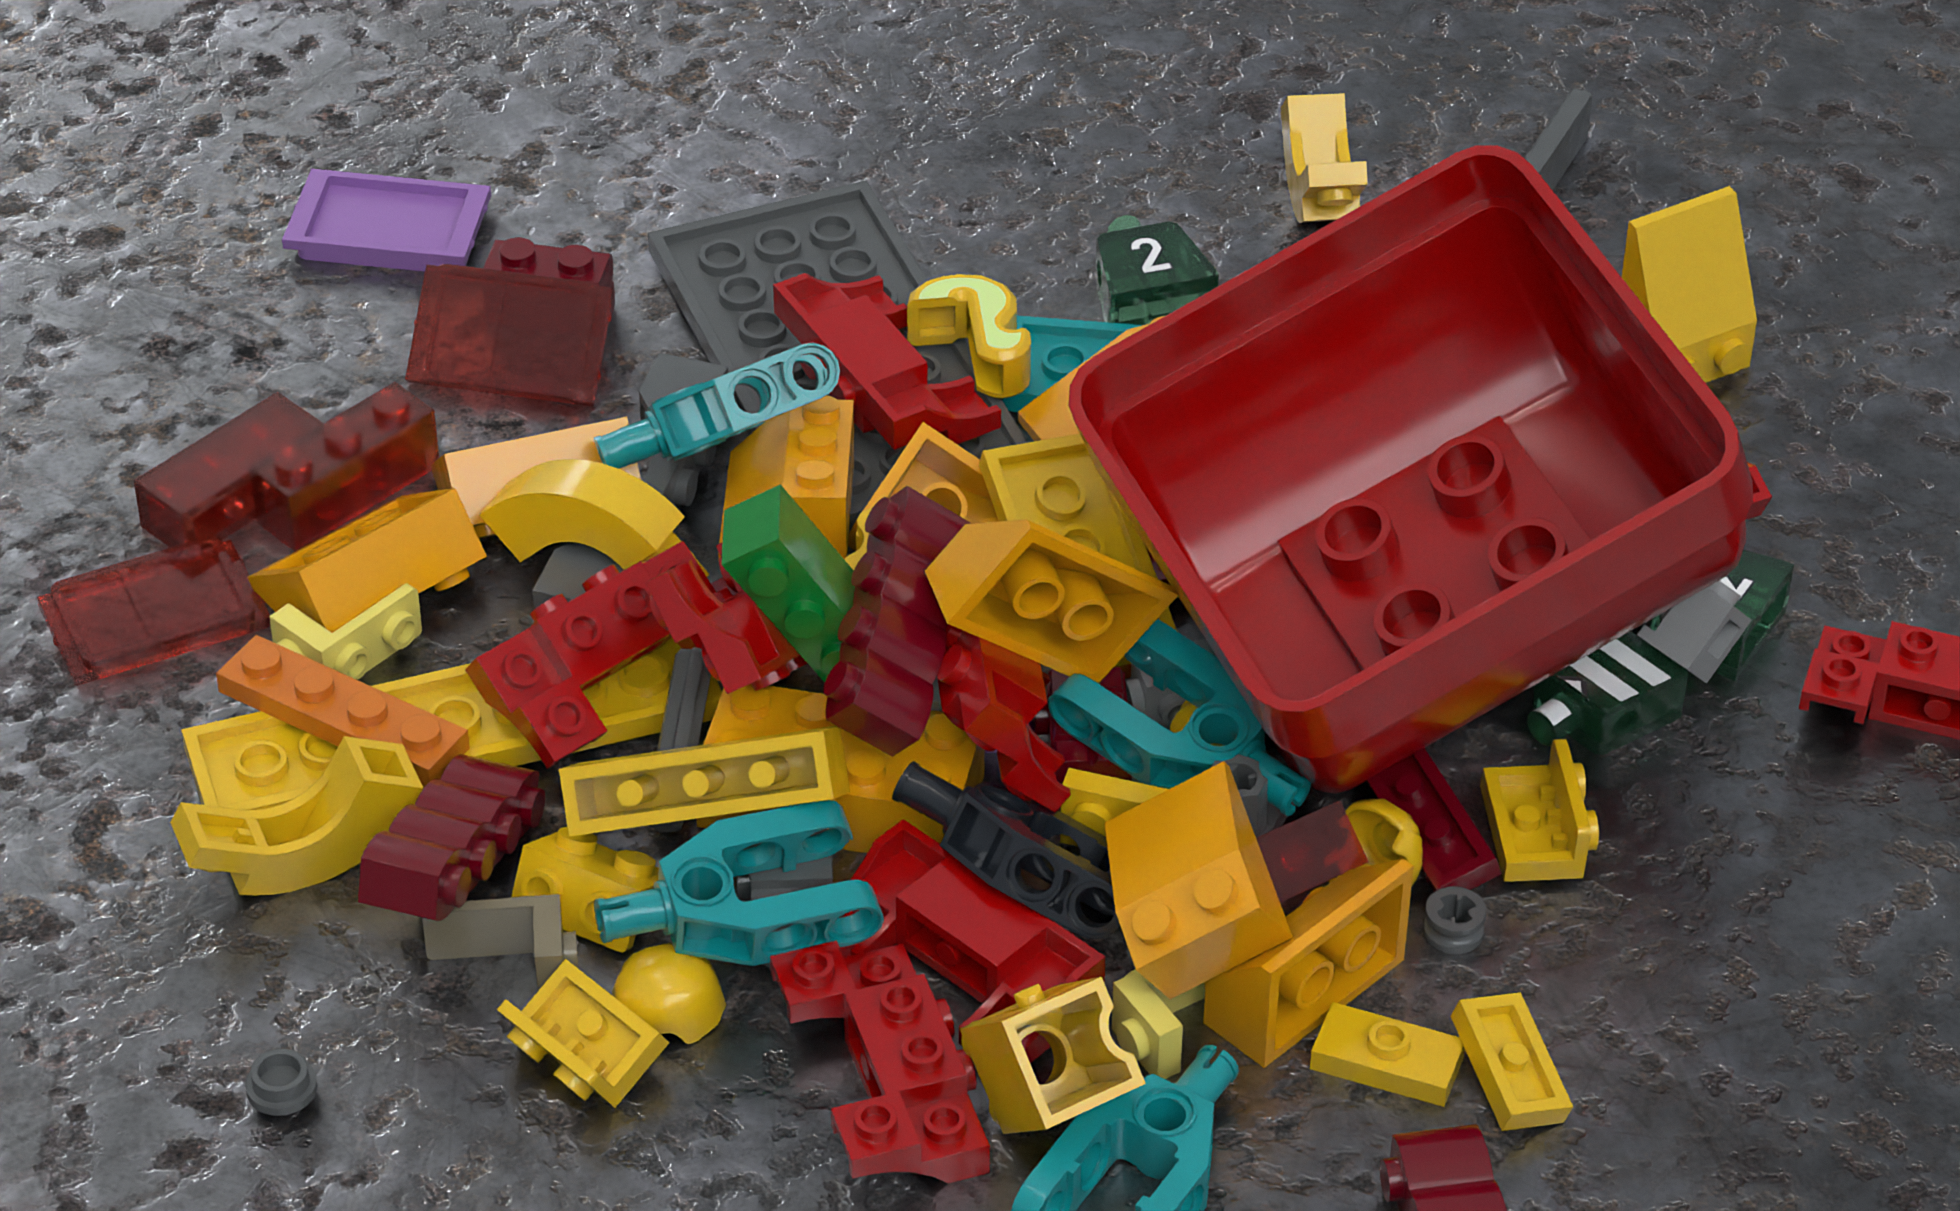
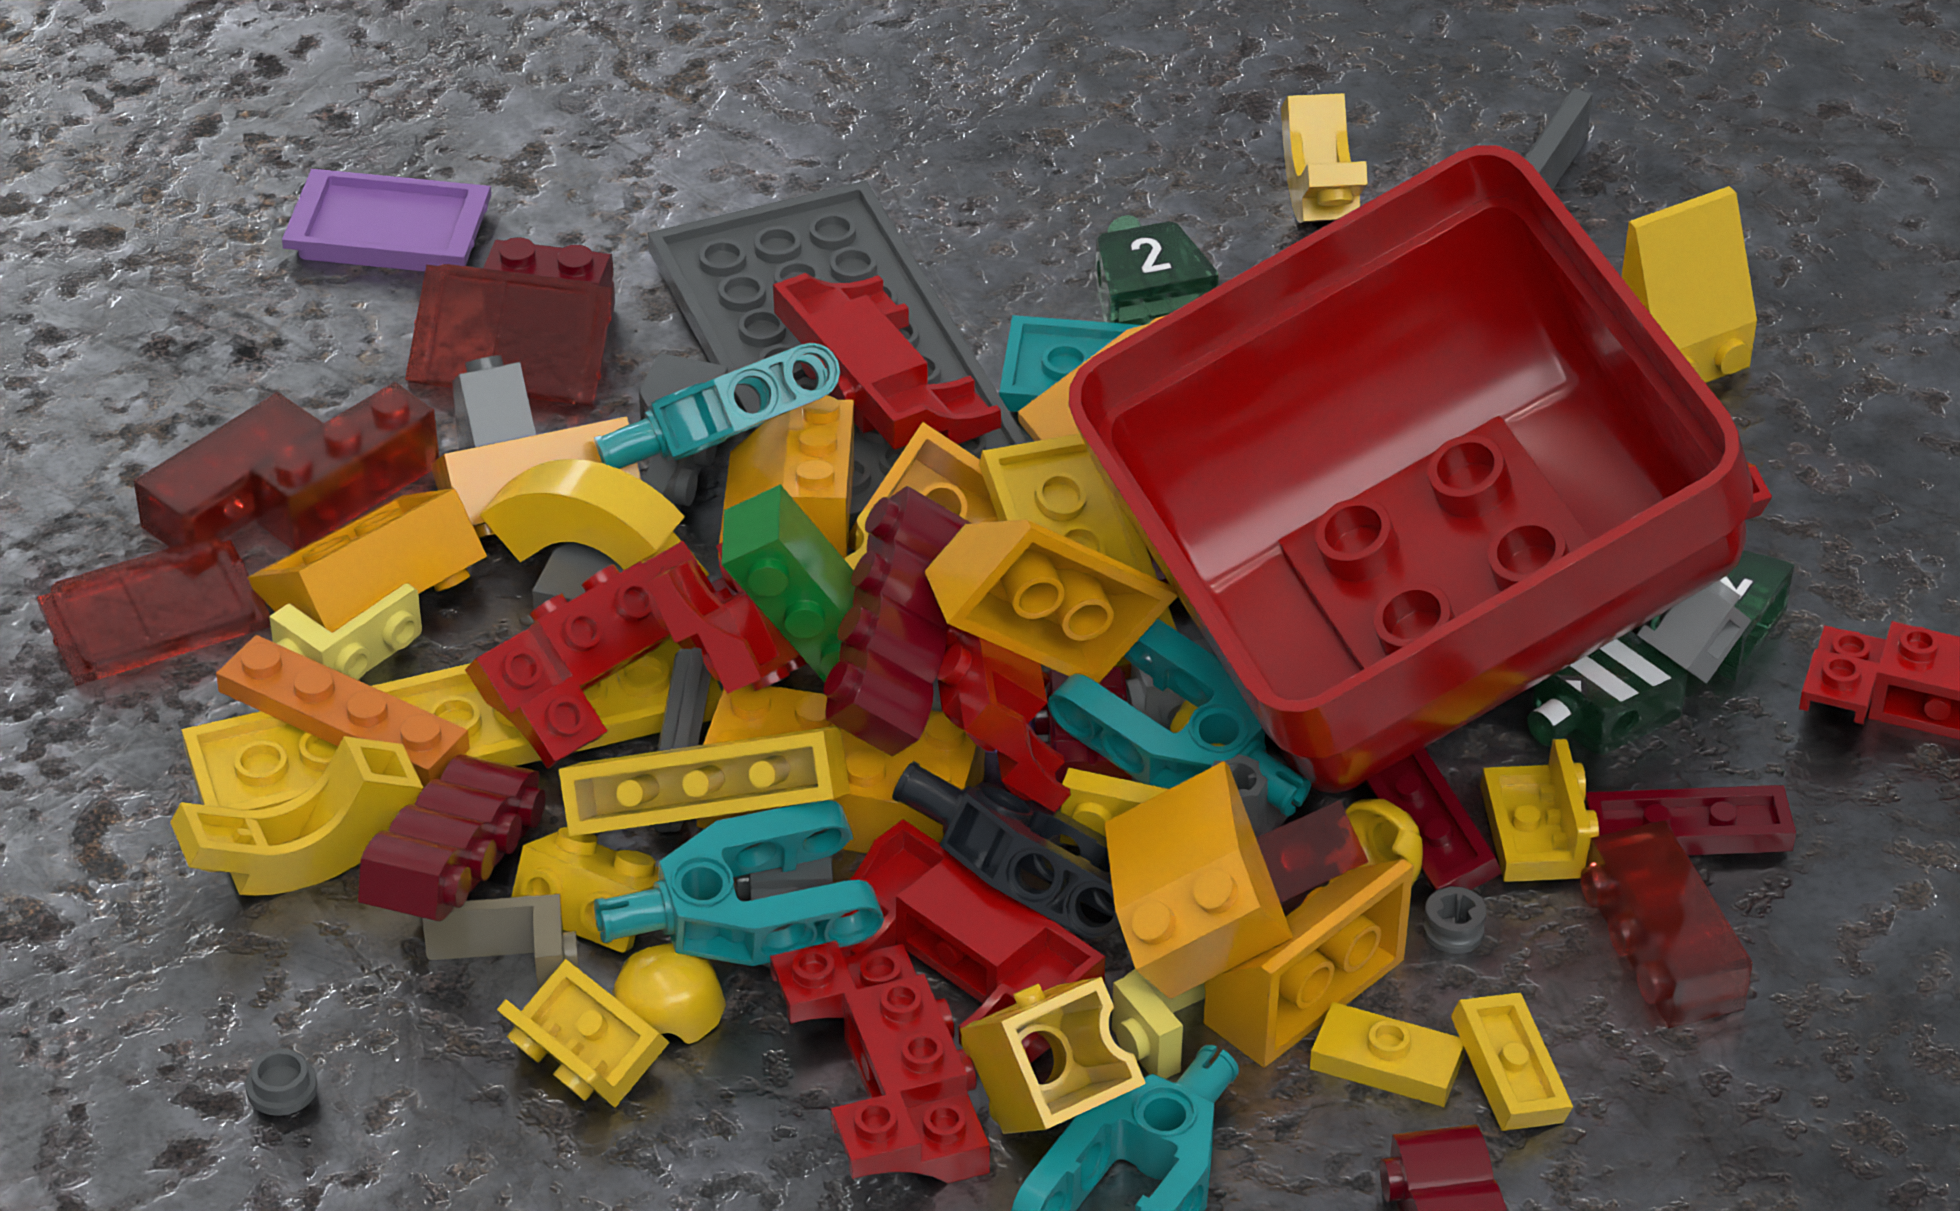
yellow animal [907,274,1031,398] -> none
none -> slope [452,355,536,451]
none -> clear red brick [1581,820,1753,1028]
none -> dark red plate [1584,785,1796,859]

